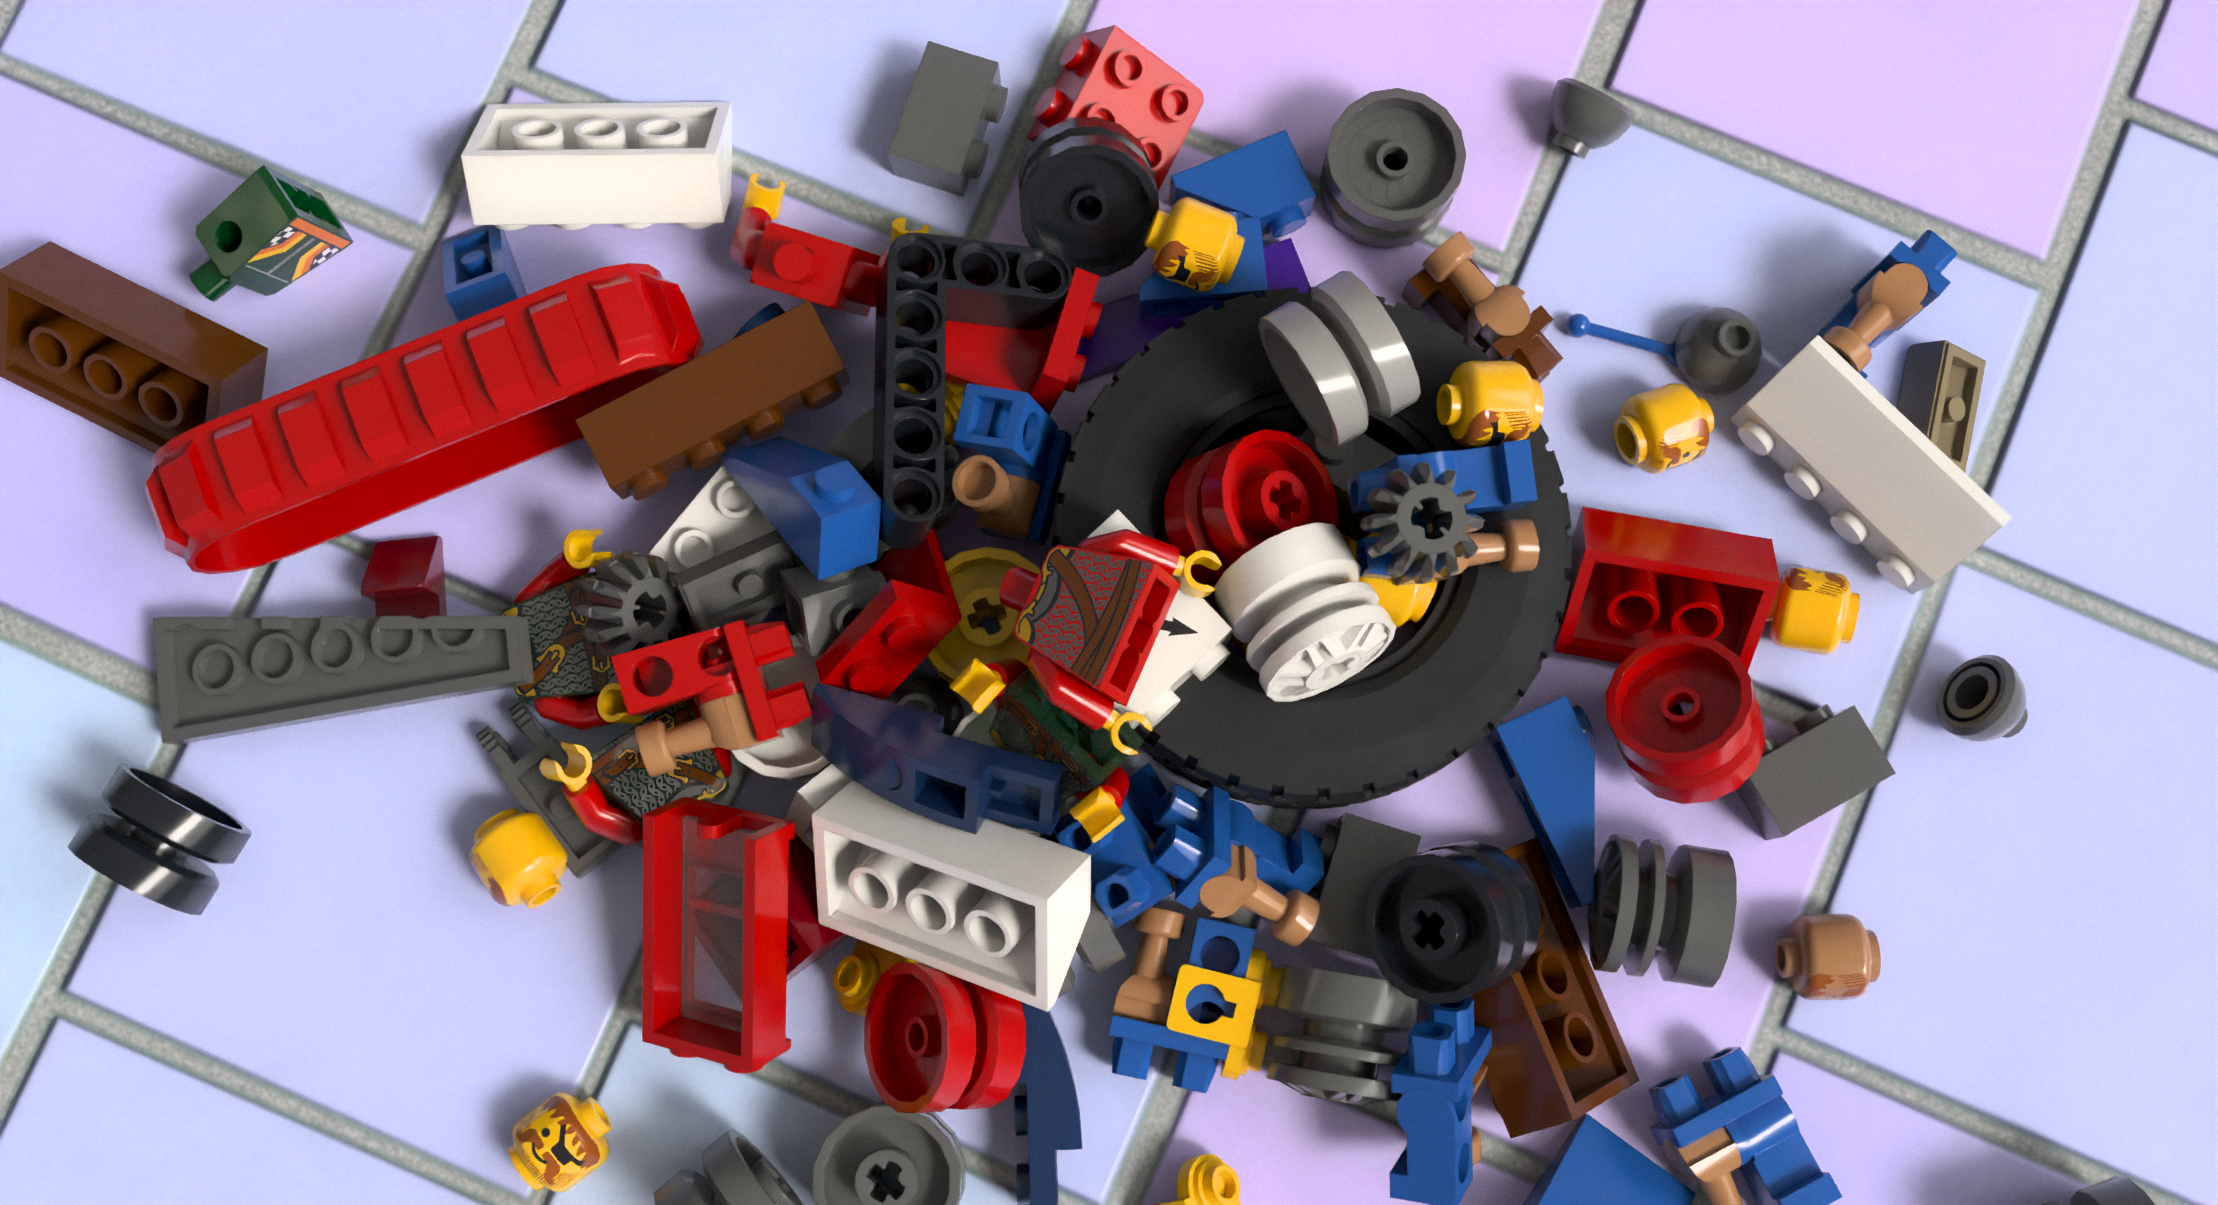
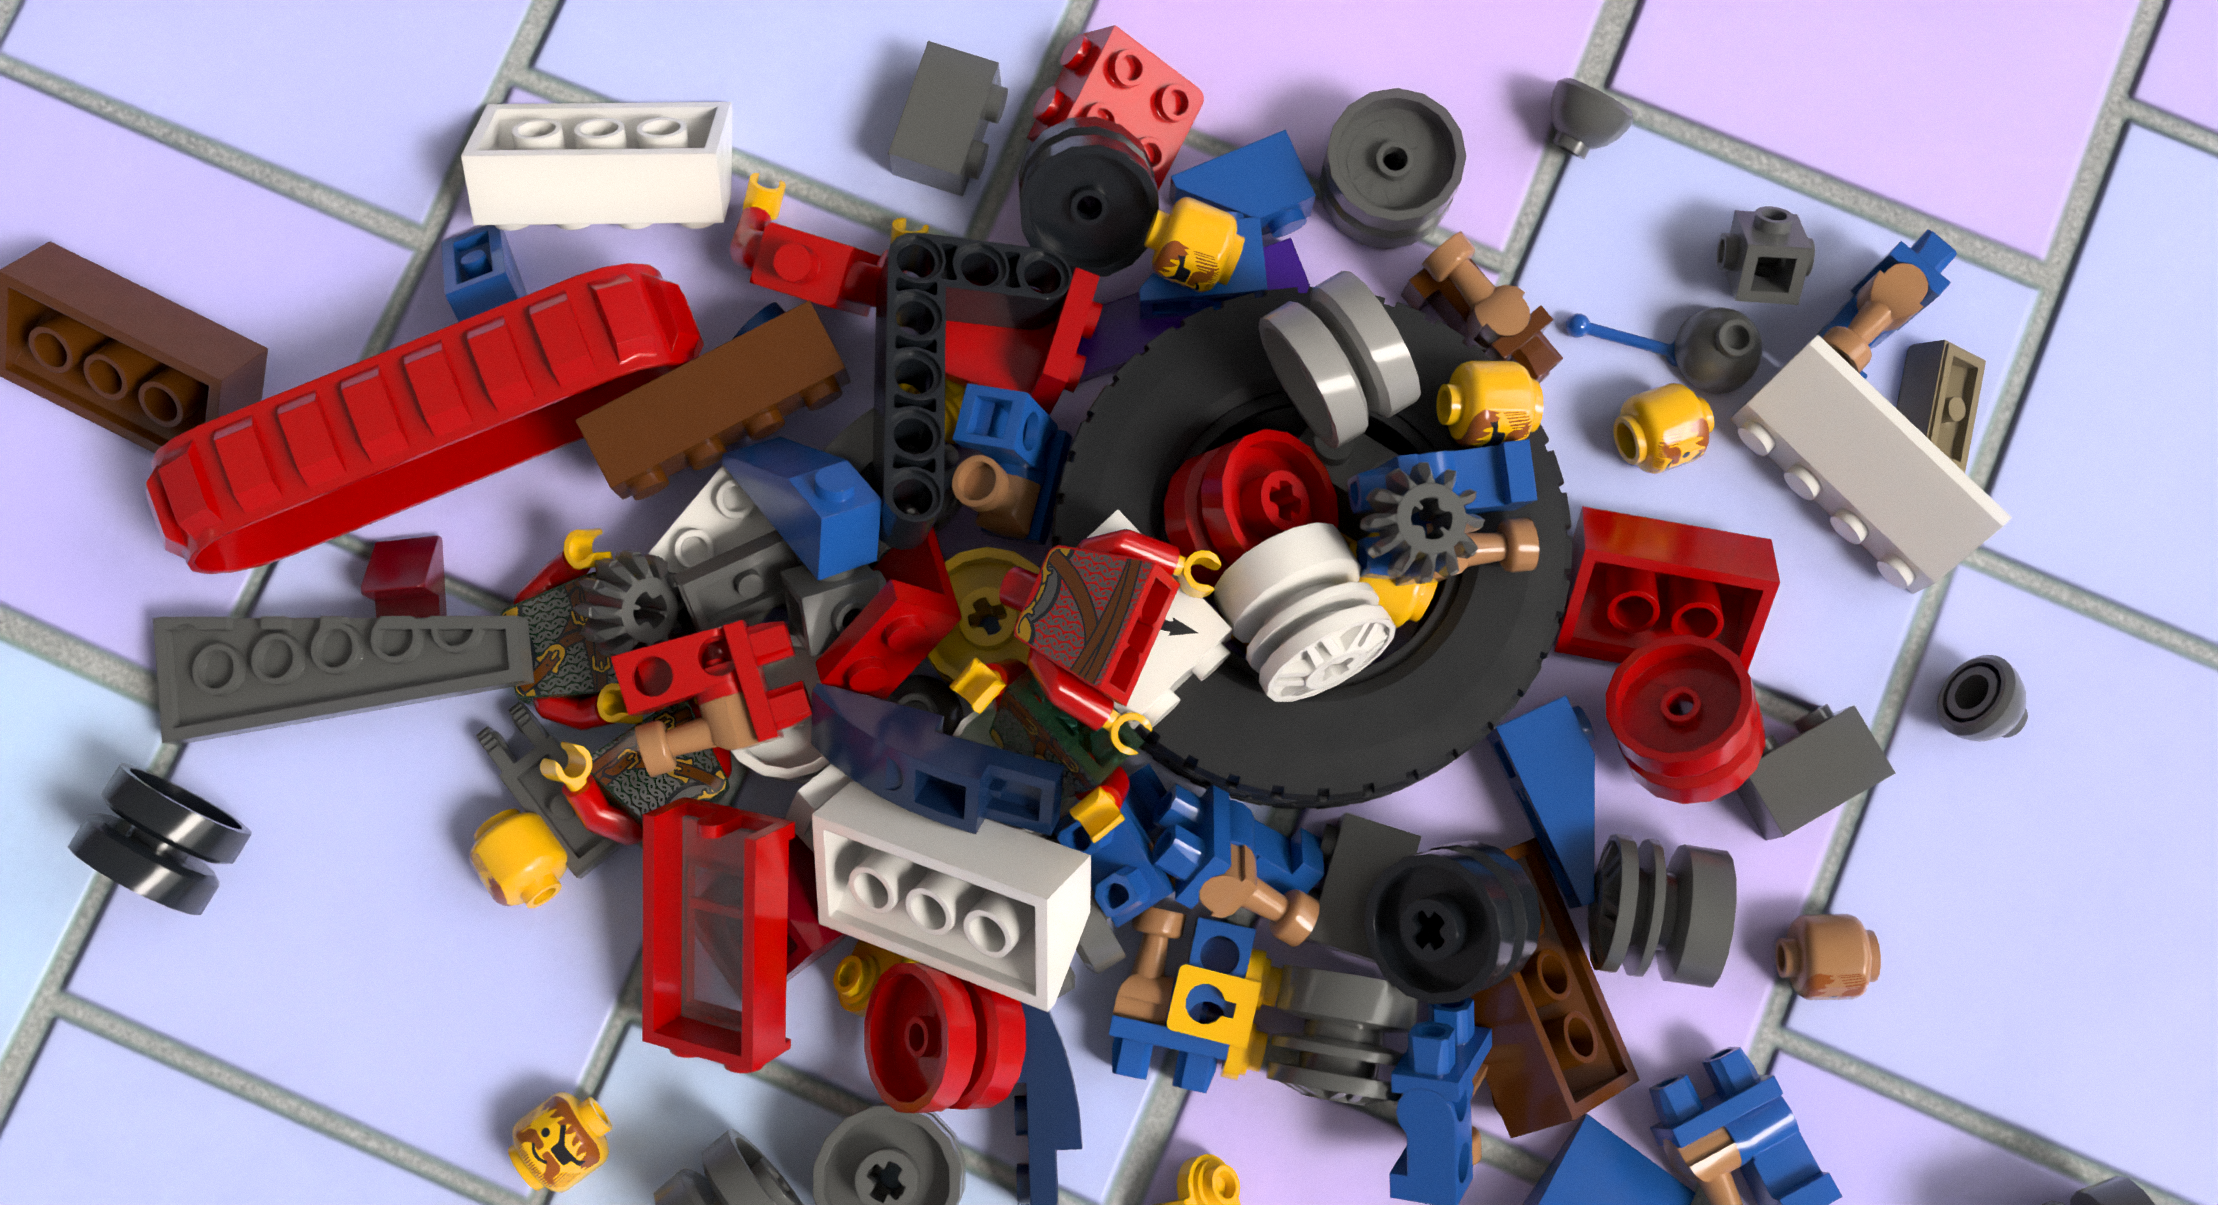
dark green torso [188,165,354,302] -> none
yellow head [1766,565,1860,655] -> none
none -> dark grey brick [1717,206,1815,305]

